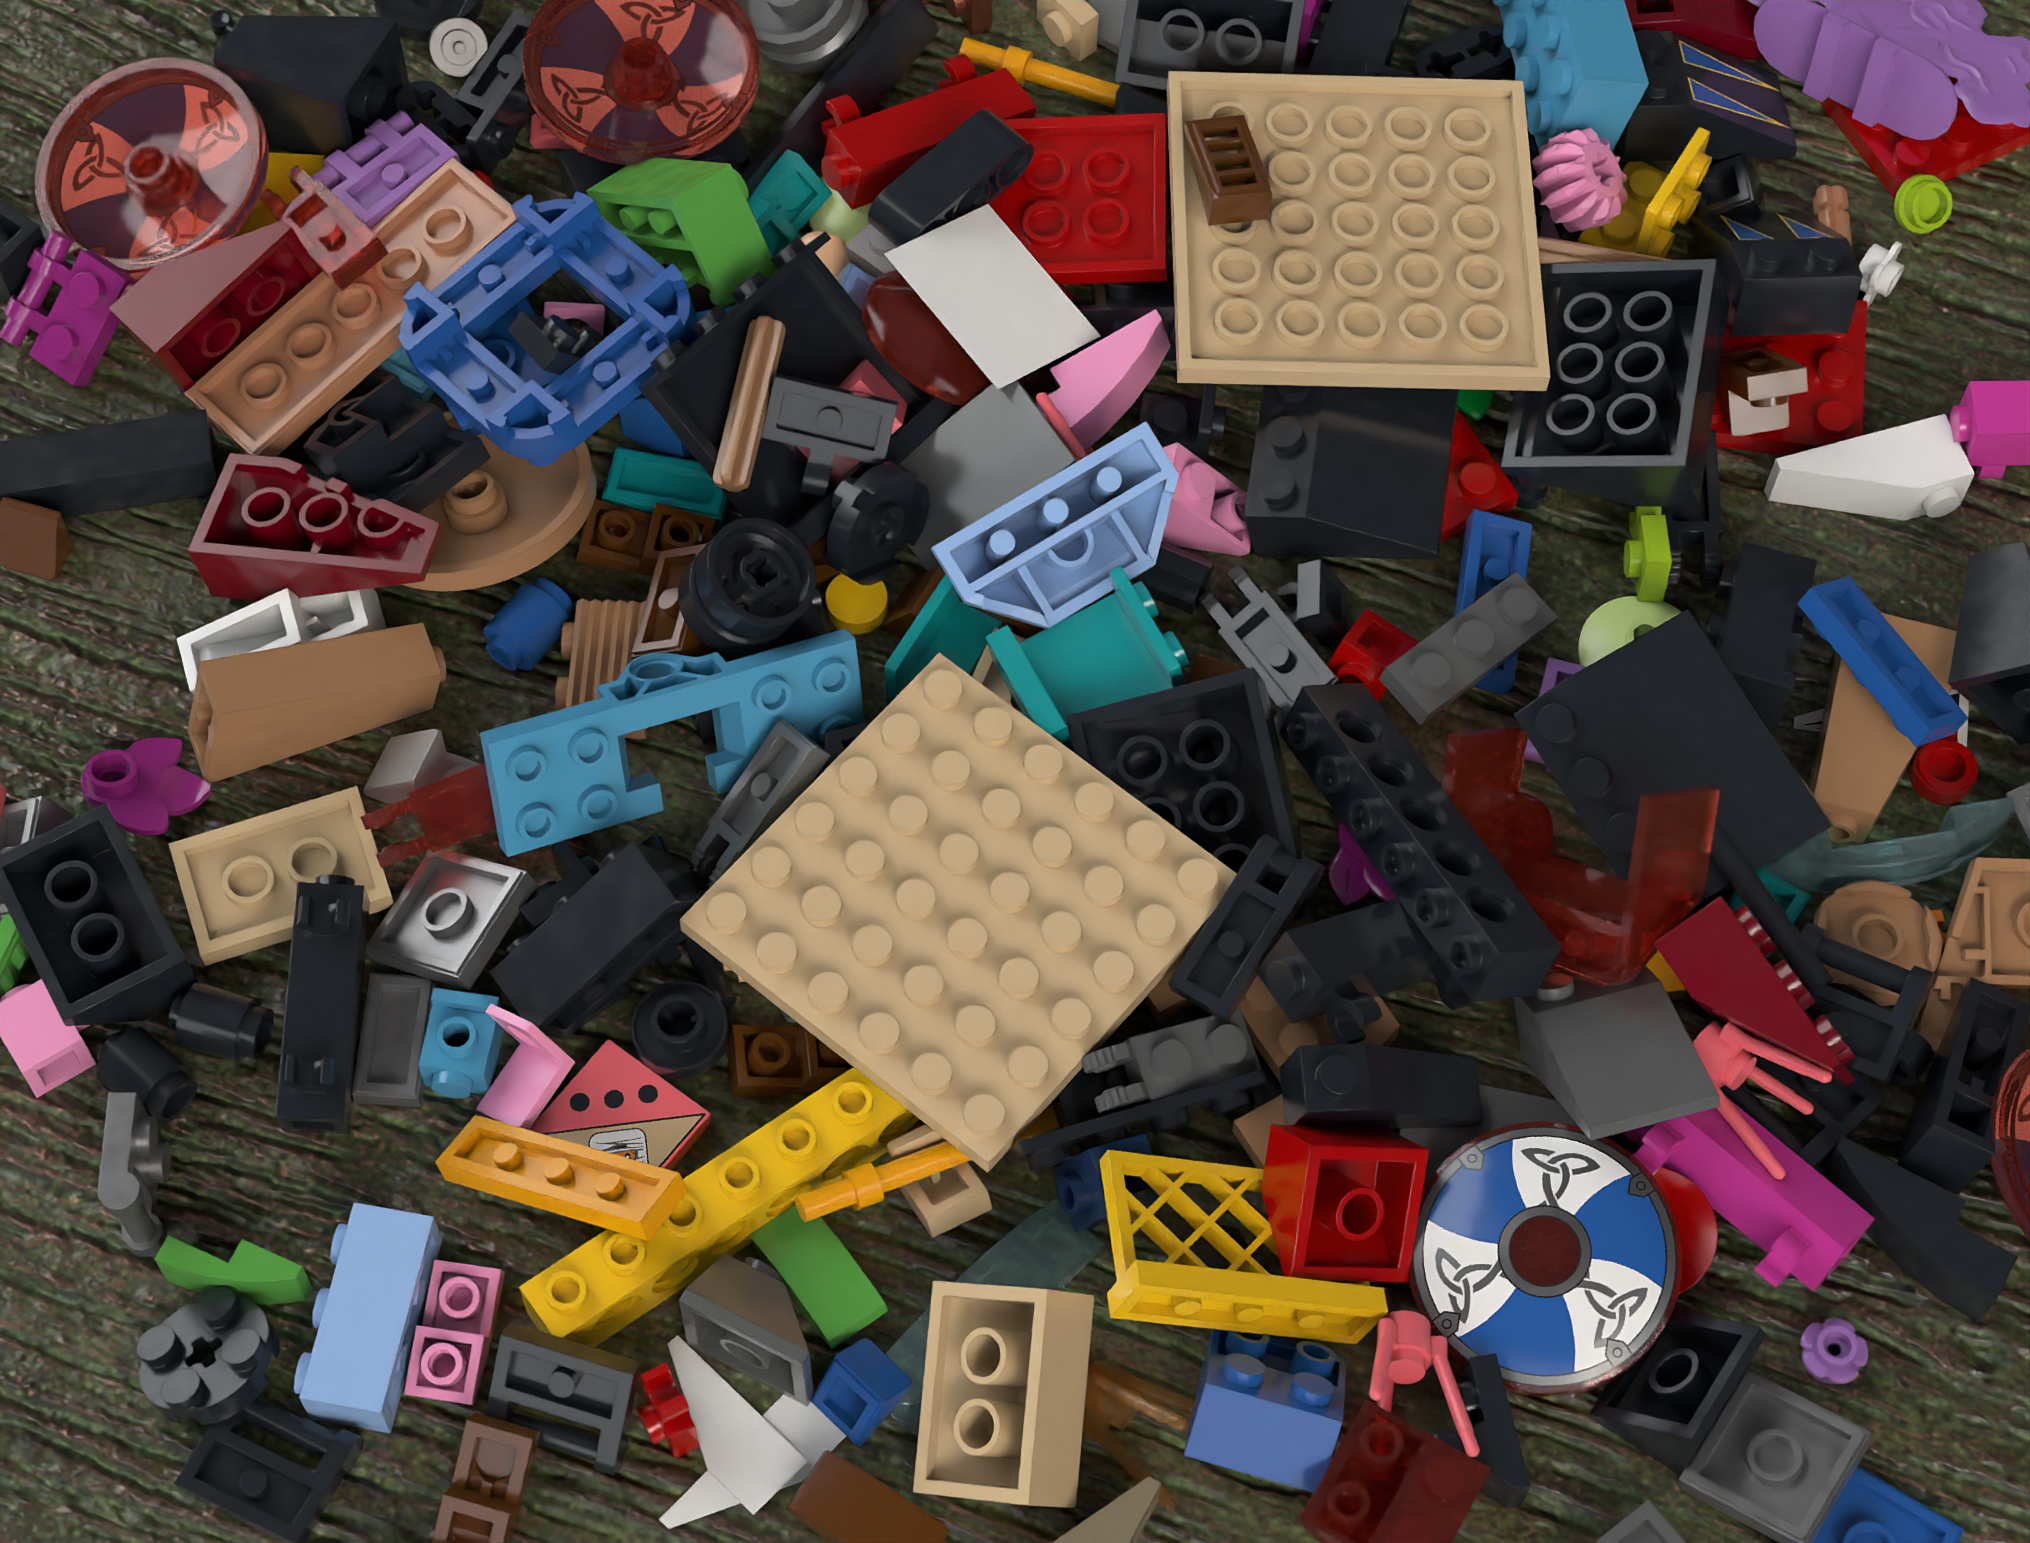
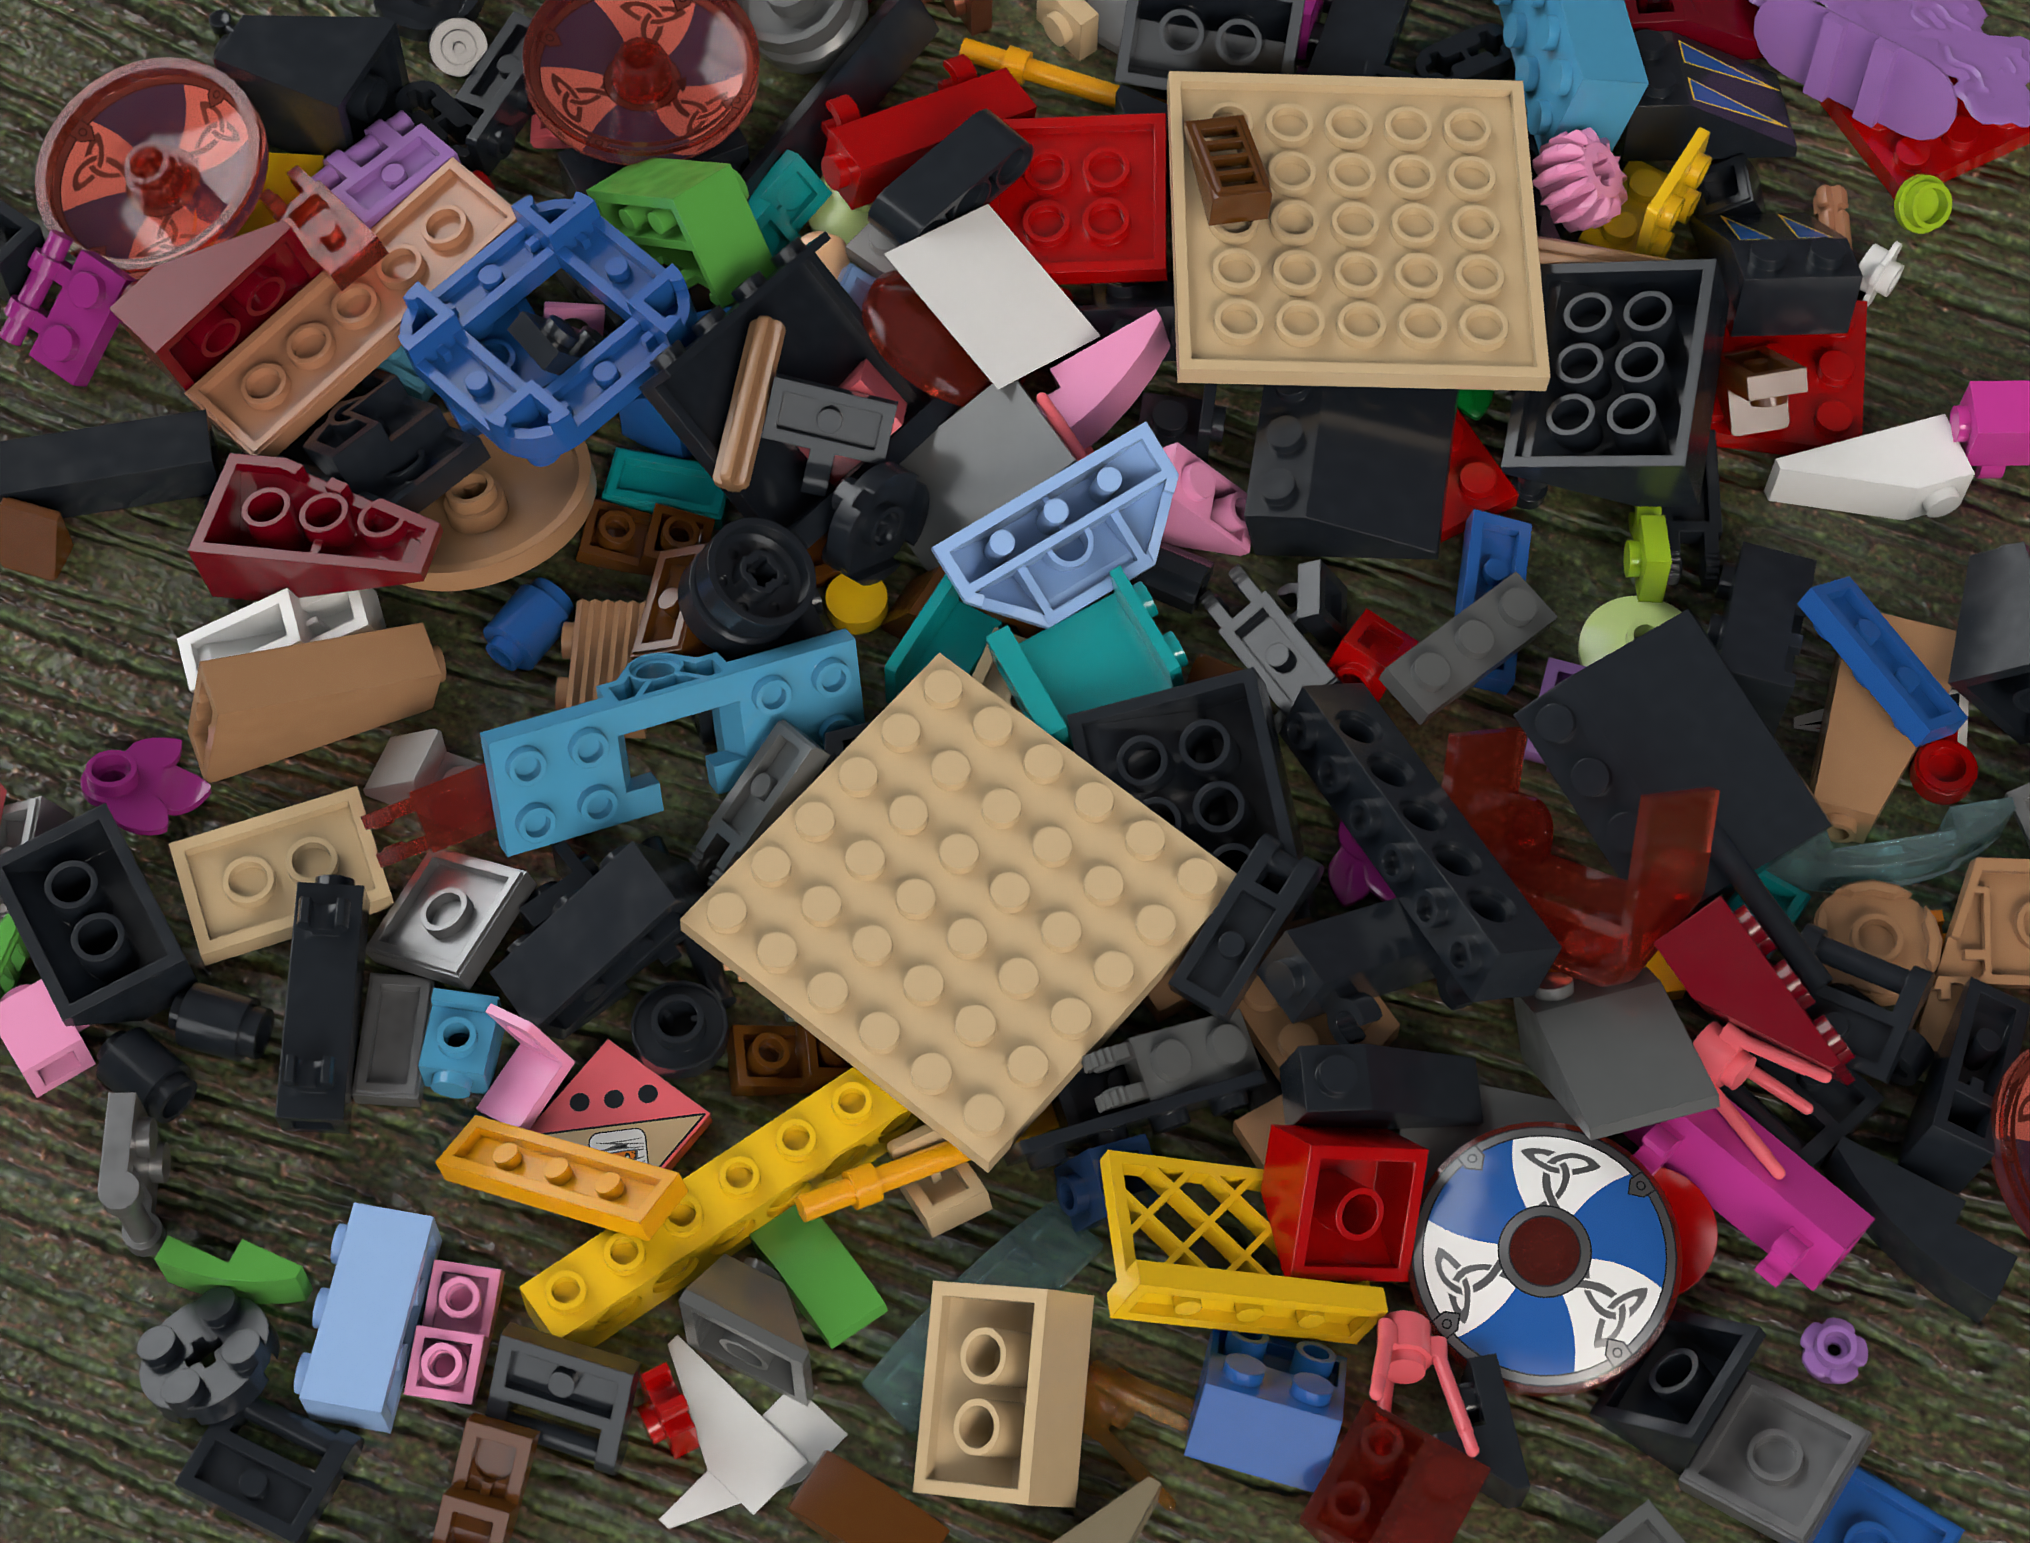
blue slope [810,1339,912,1447] -> none

